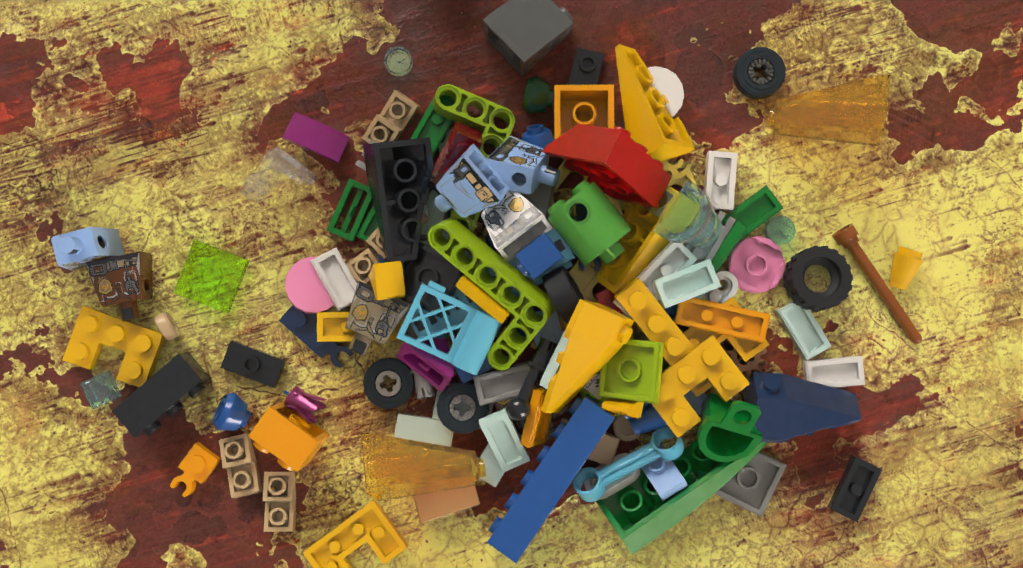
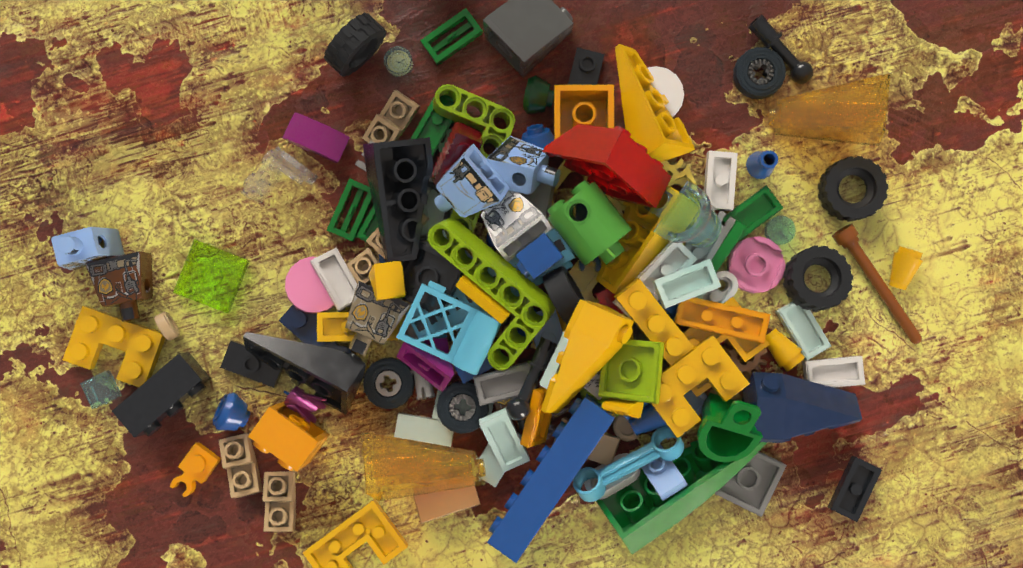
none -> black wedge [243,332,365,415]
none -> black tyre [324,13,386,77]
none -> green tile [420,8,483,66]
none -> blue cone [746,151,778,179]
none -> black pin [747,14,814,84]
none -> yellow cone [765,328,805,372]
none -> black tyre [817,156,889,222]

